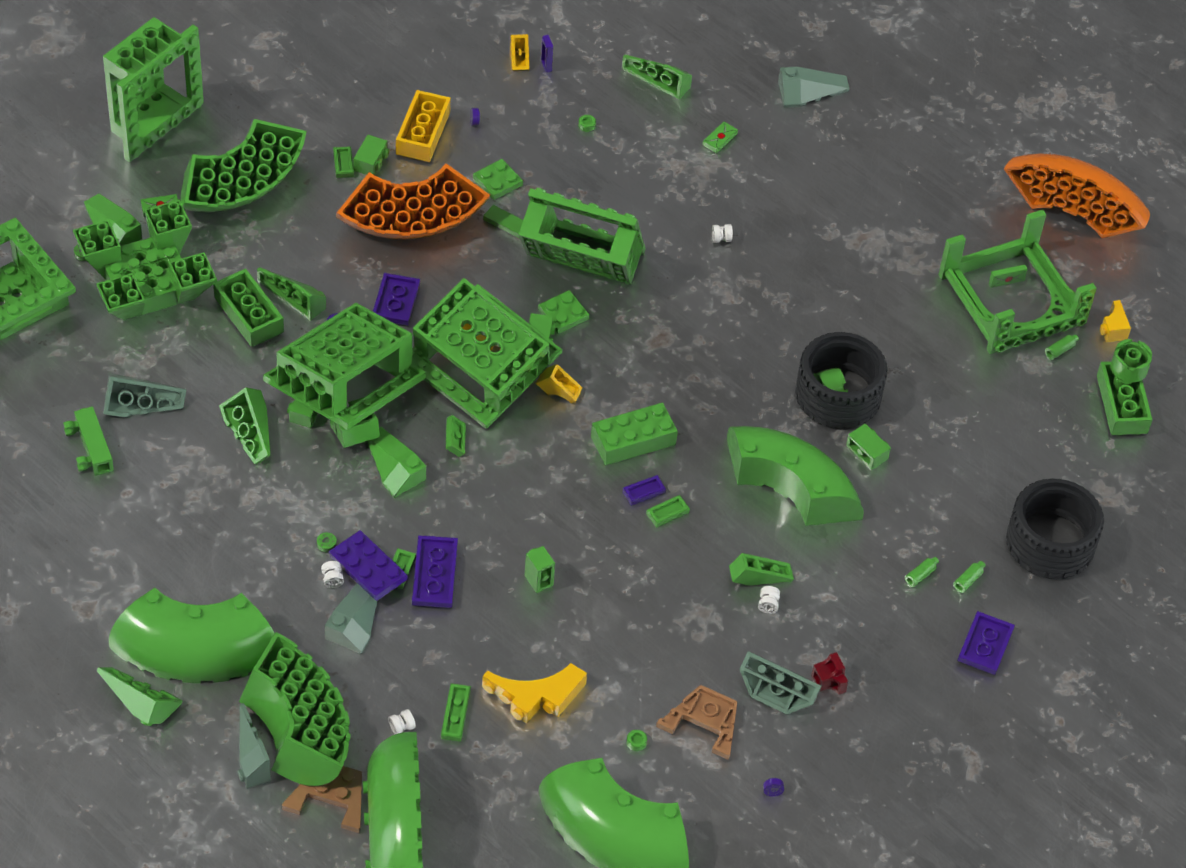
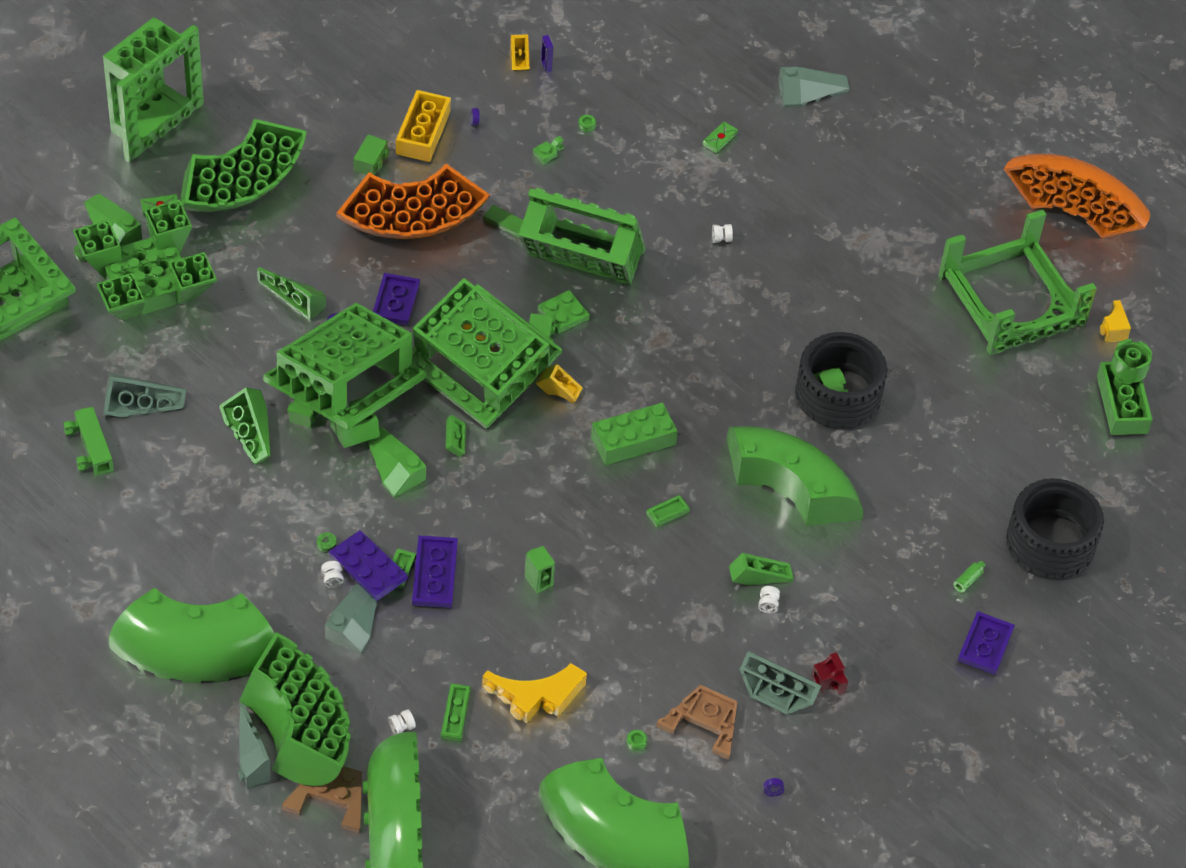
bright green wedge [97,667,183,726] -> none
bright green brick [213,268,284,347] -> none
bright green tile [333,146,354,178] -> none
bright green plate [473,159,523,200] -> none
bright green wedge [622,55,692,99] -> none
dark purple tile [623,475,666,506] -> none
bright green brick [846,424,891,470] -> none
bright green cylinder [905,557,939,587] -> none
bright green tile [989,265,1028,288] -> none
bright green cylinder [1045,335,1079,360] -> none
none -> bright green plate [533,136,564,164]

